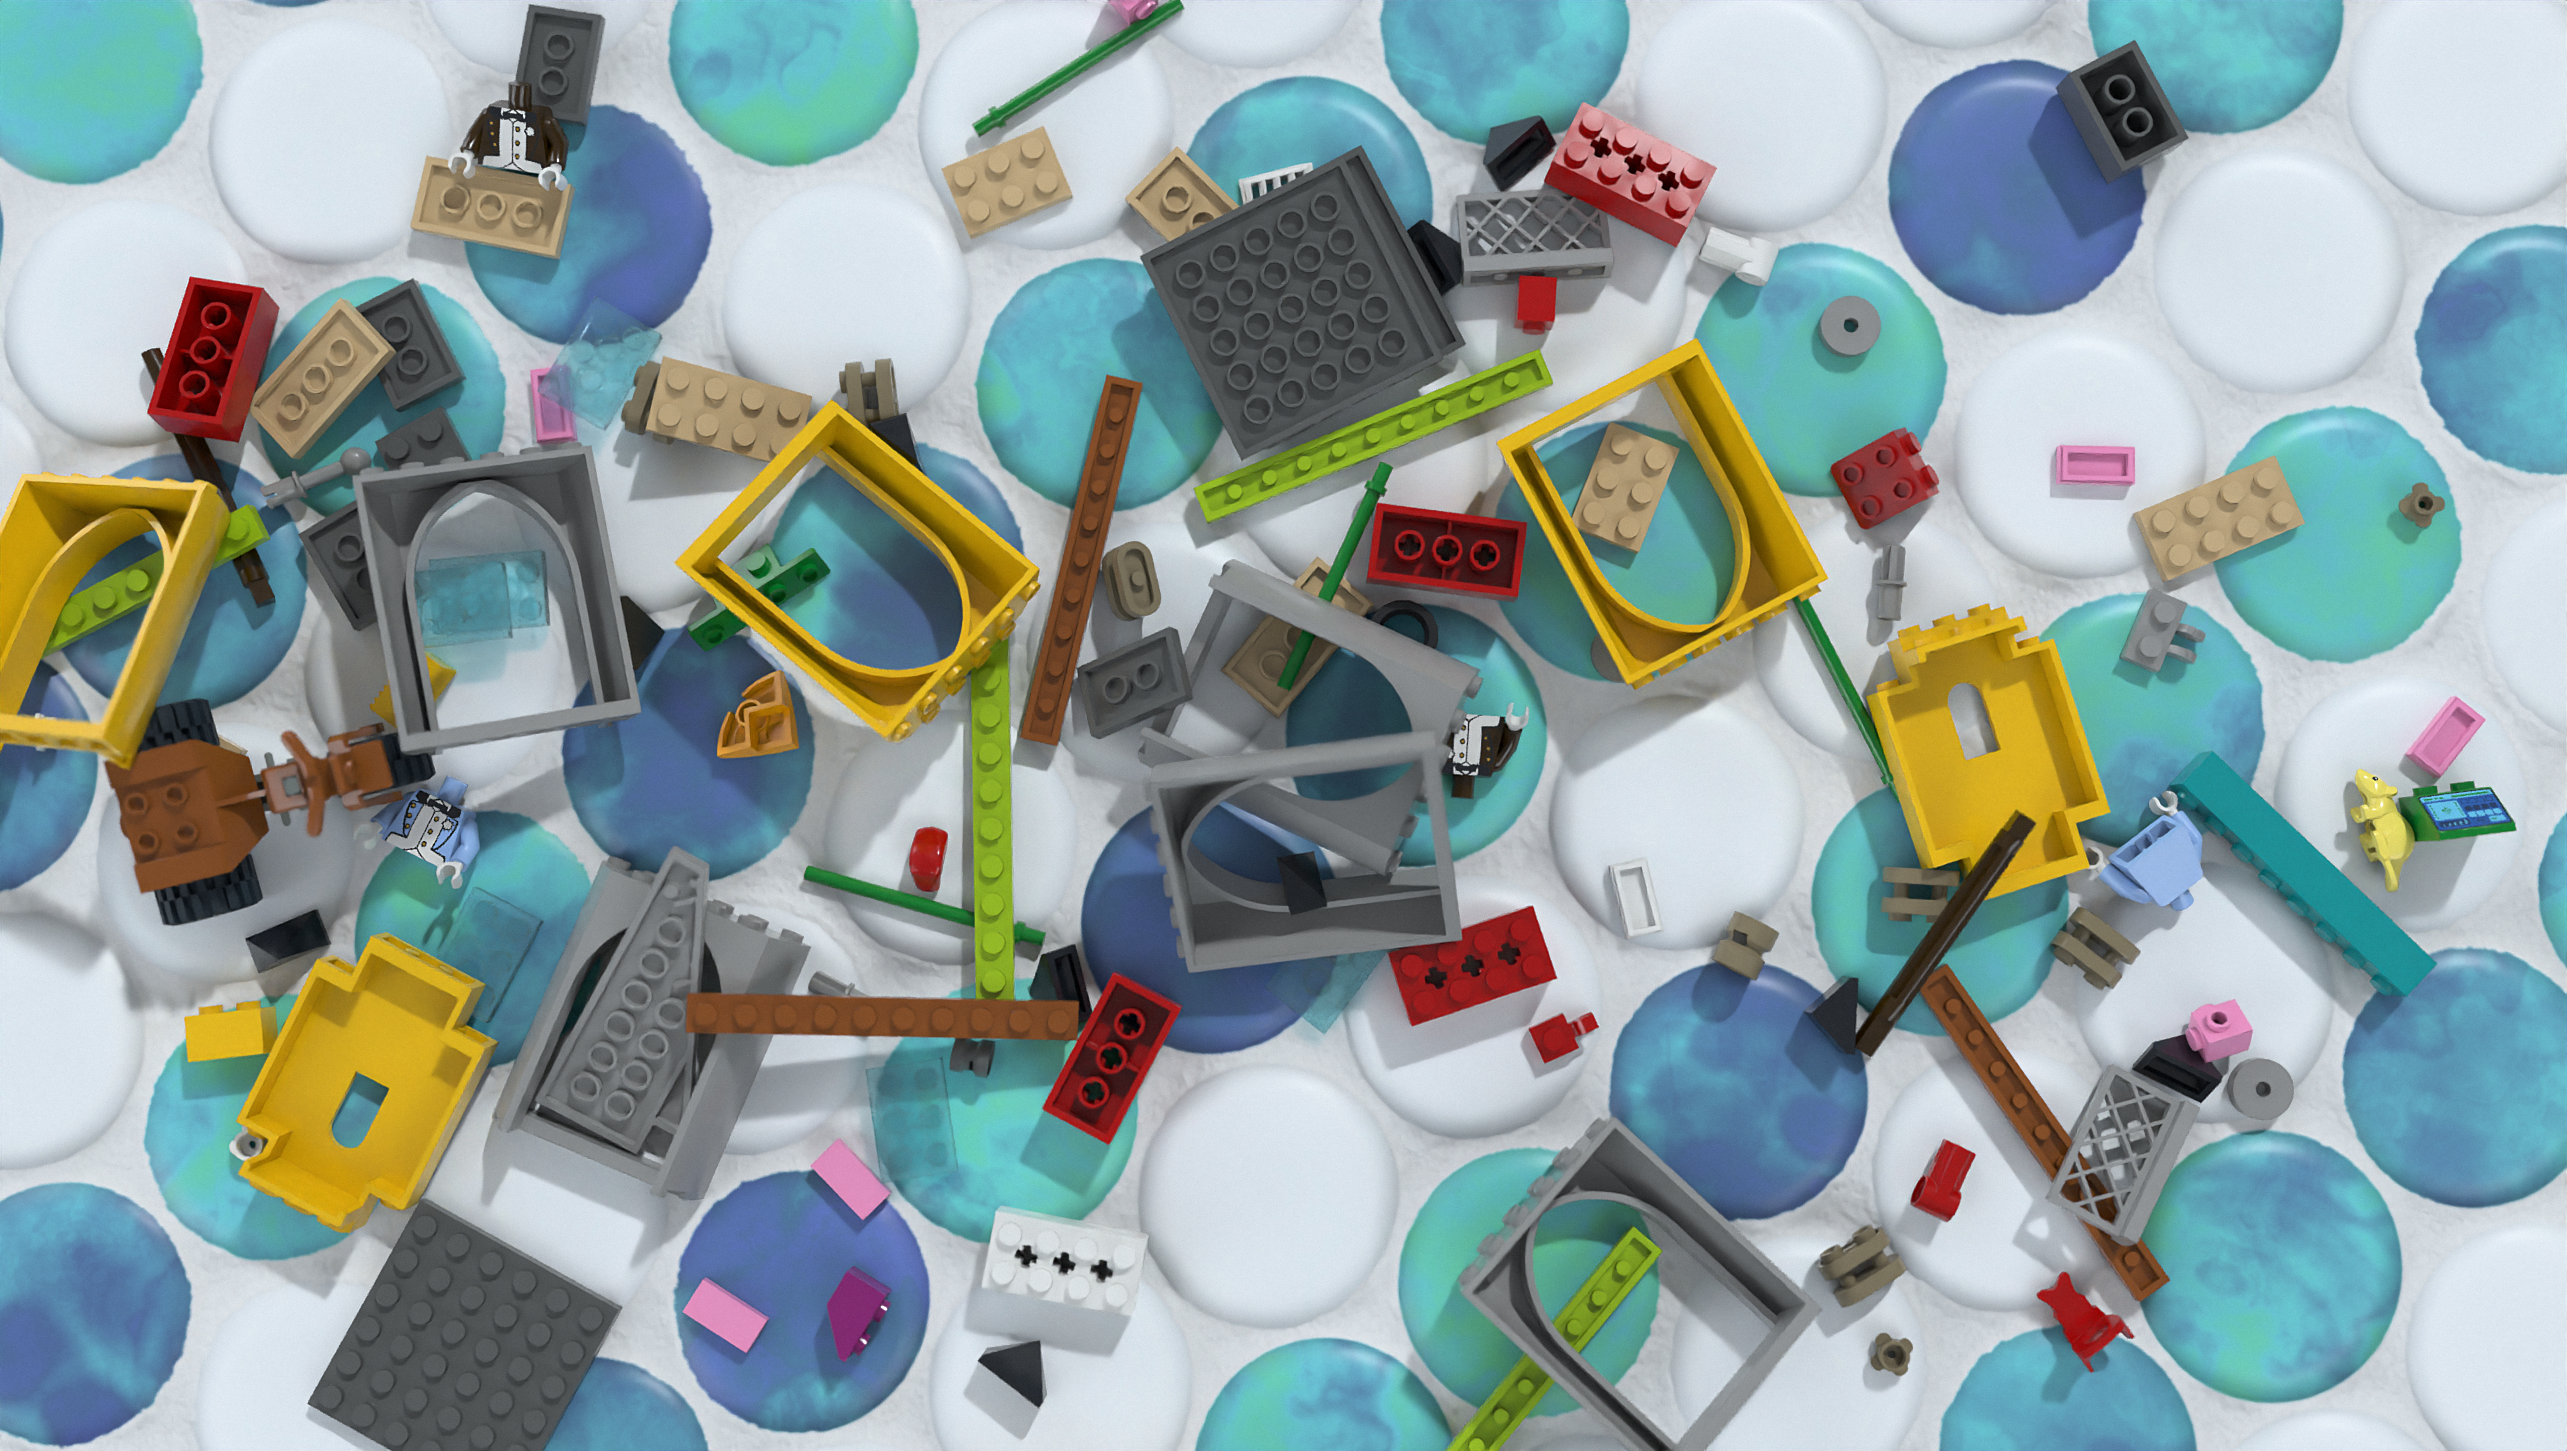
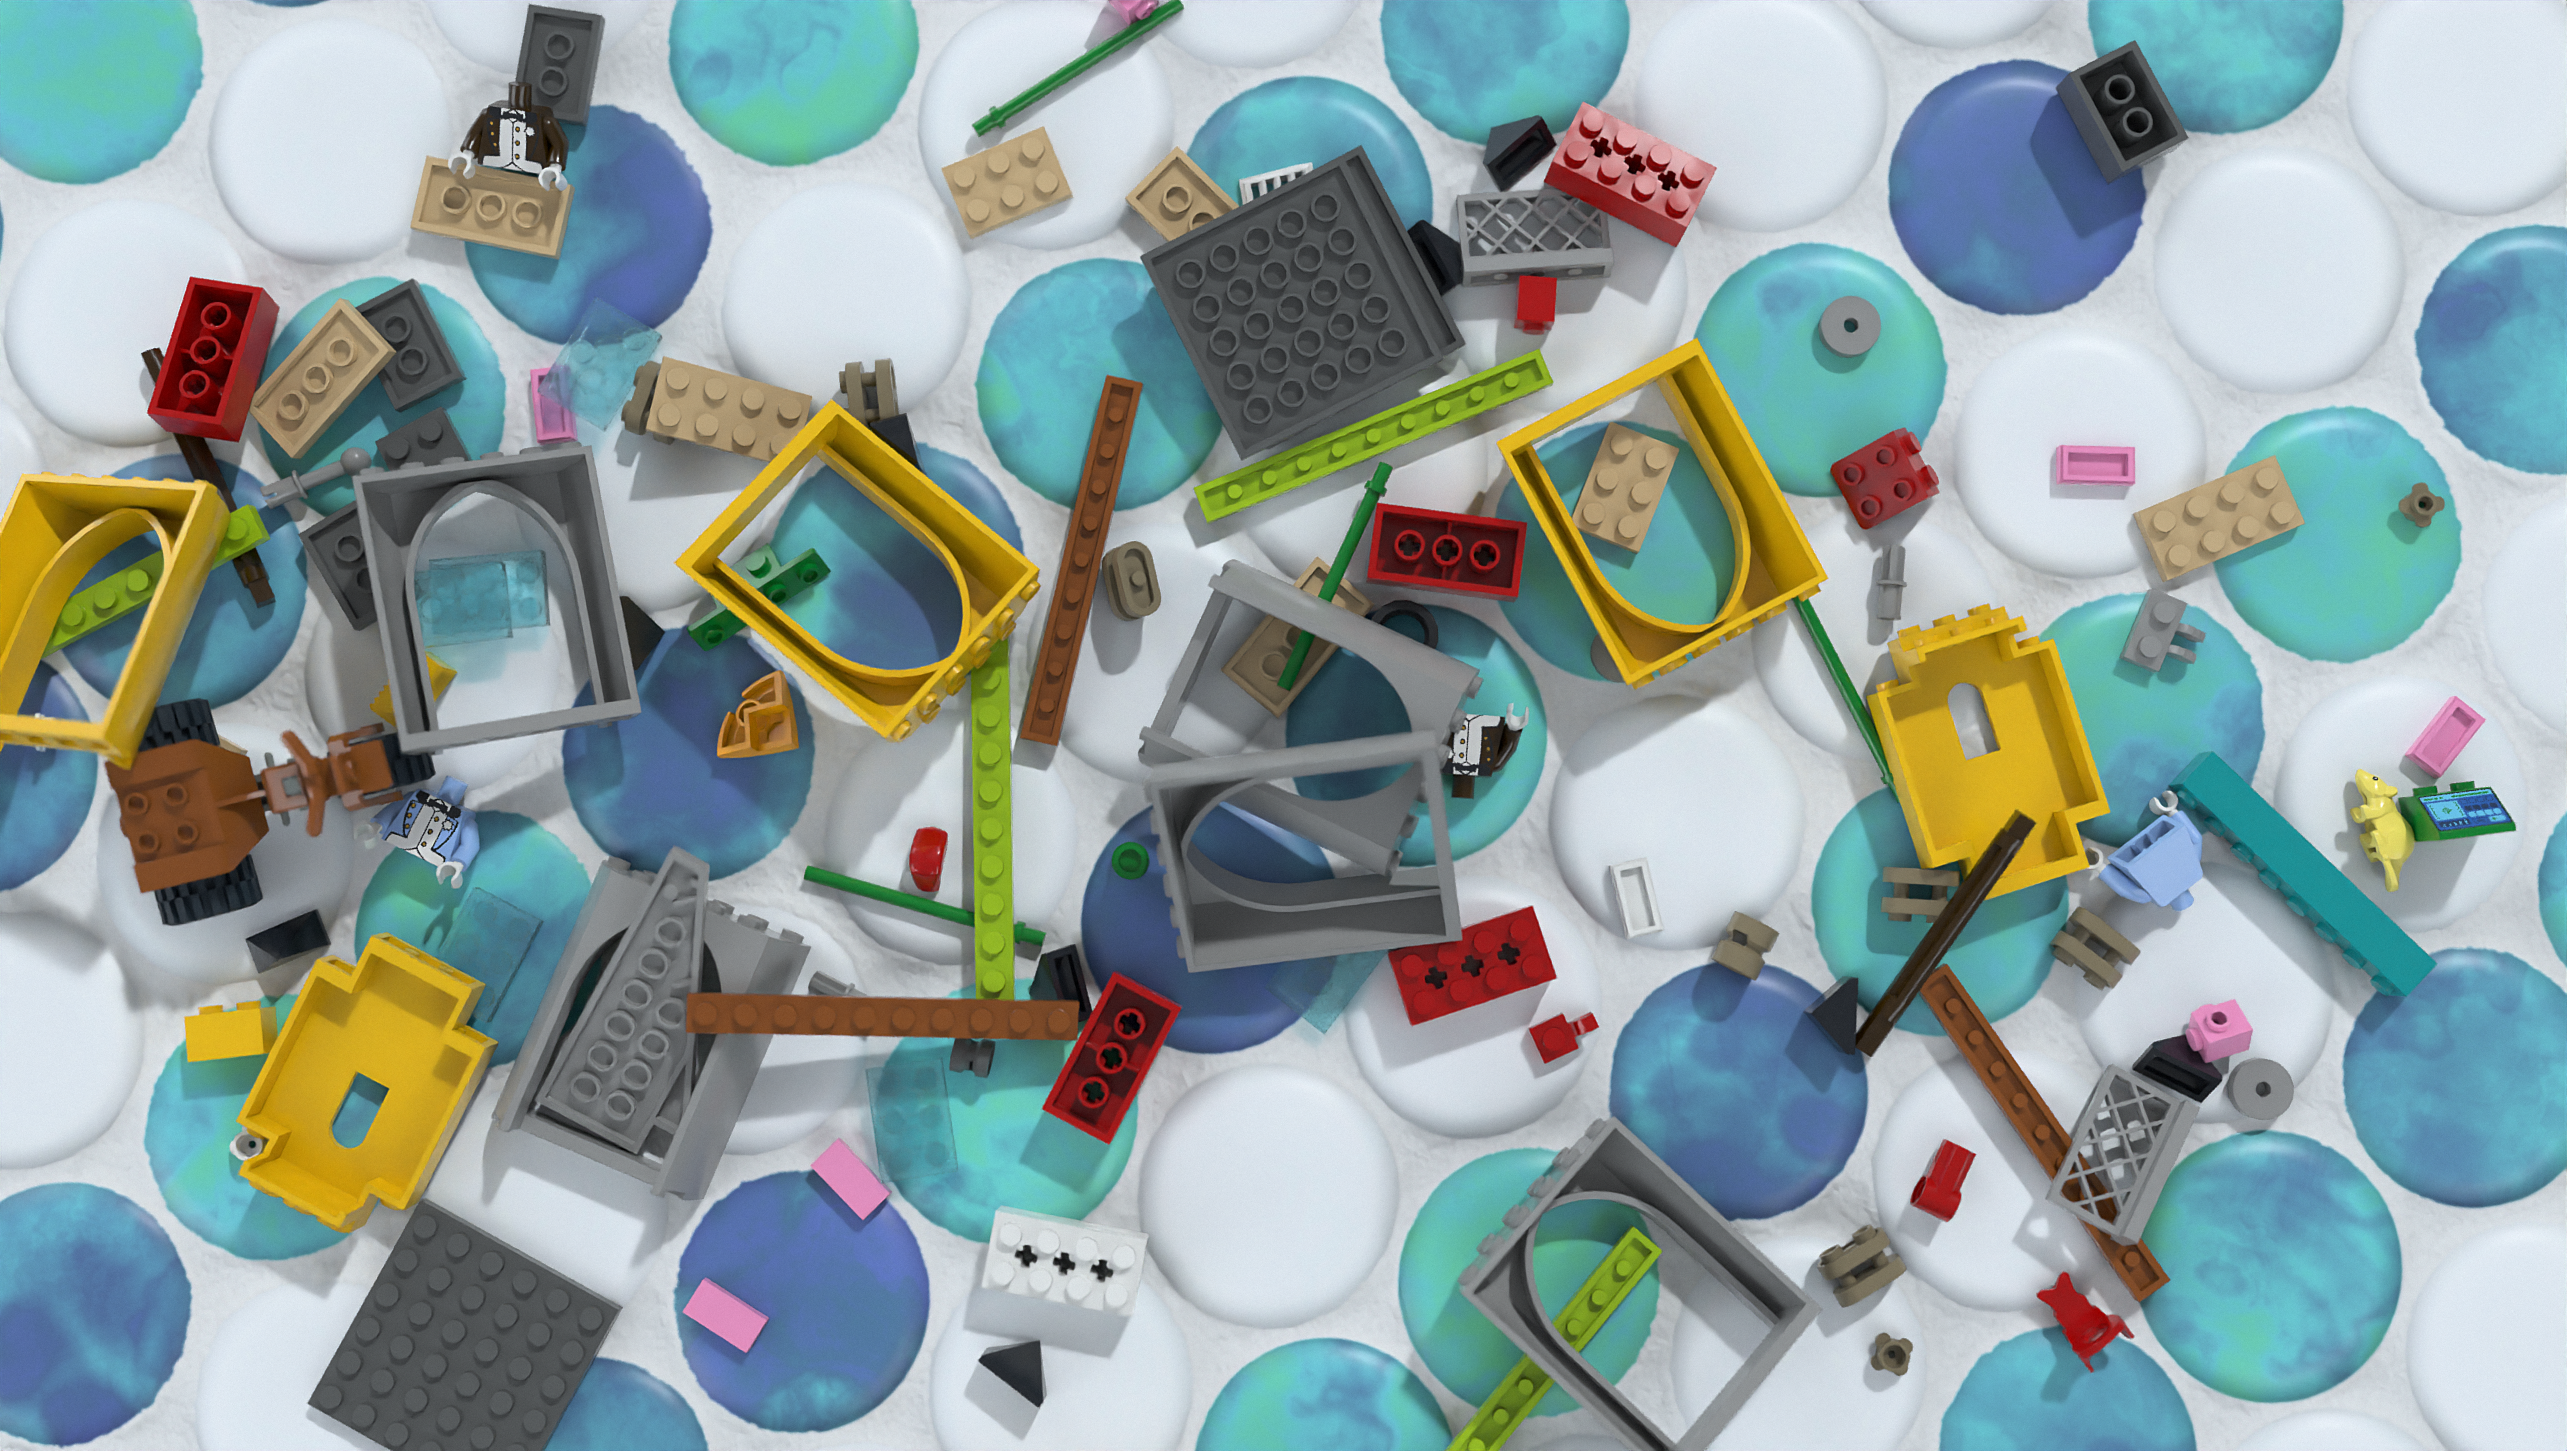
magenta slope [826,1266,892,1362] -> none
dark grey plate [1077,626,1193,739] -> none
black slope [1276,851,1328,915] -> none
white piece [1698,226,1779,286] -> none
none -> green tile [1112,842,1150,880]

